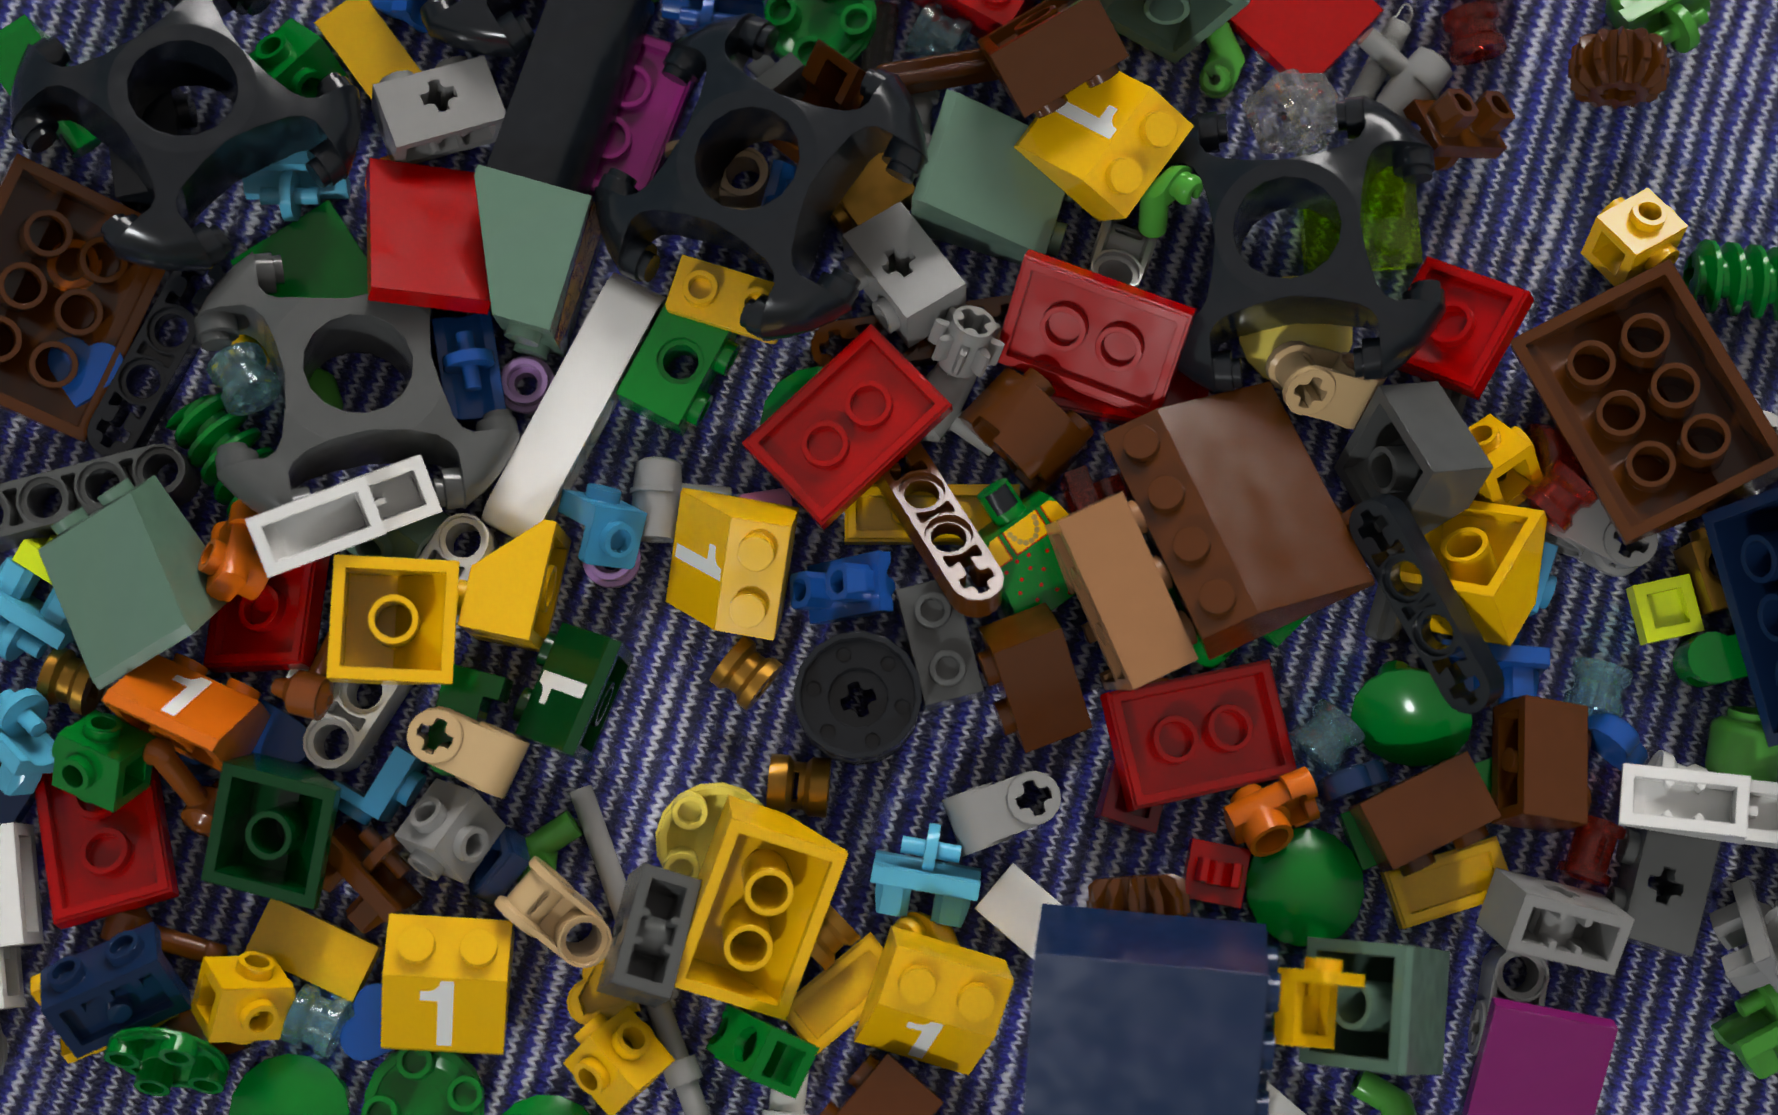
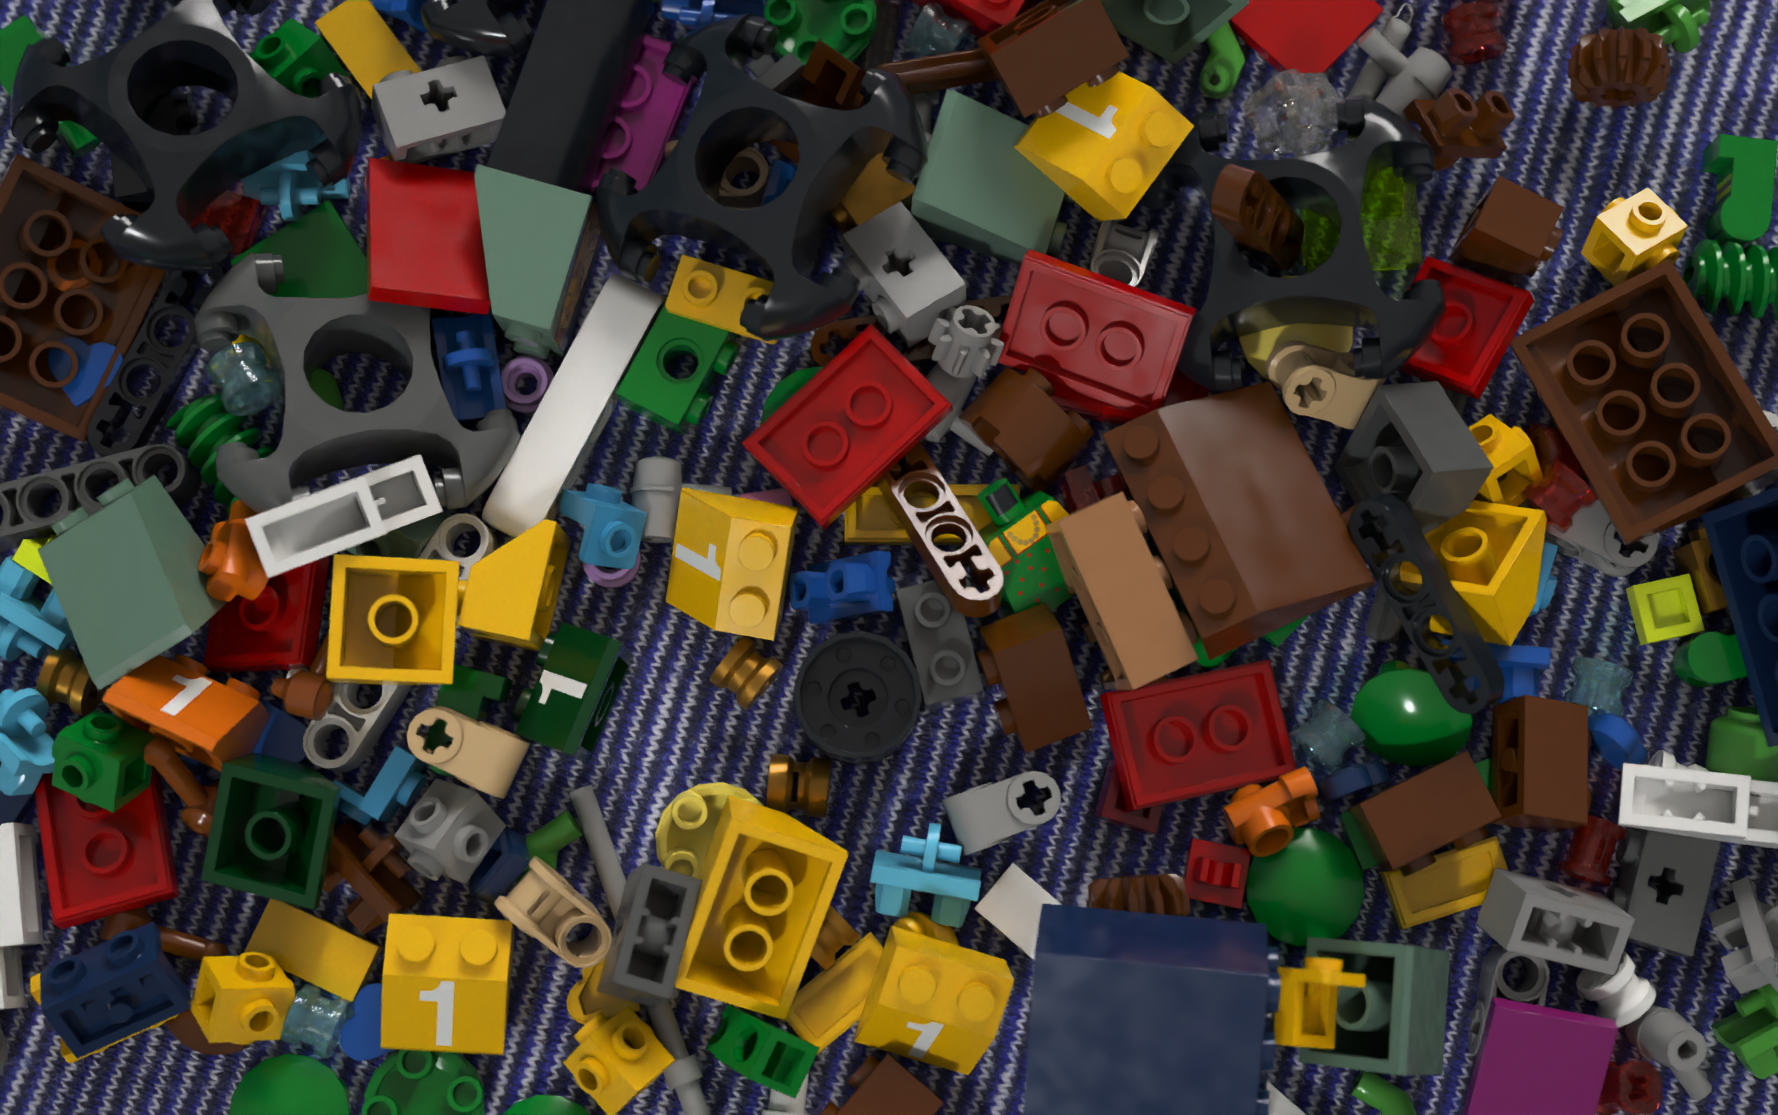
green dish [104,1027,230,1096] -> none
bright green arm [1138,165,1203,238] -> none
none -> clear red tile [190,190,265,256]
none -> reddish brown beam [1211,164,1304,271]
none -> reddish brown brick [1447,176,1564,285]
none -> white wheel [1576,951,1656,1027]
none -> clear red bush [1596,1060,1662,1115]
none -> light grey piece [1625,1005,1712,1100]
none -> green leg [1701,134,1778,249]

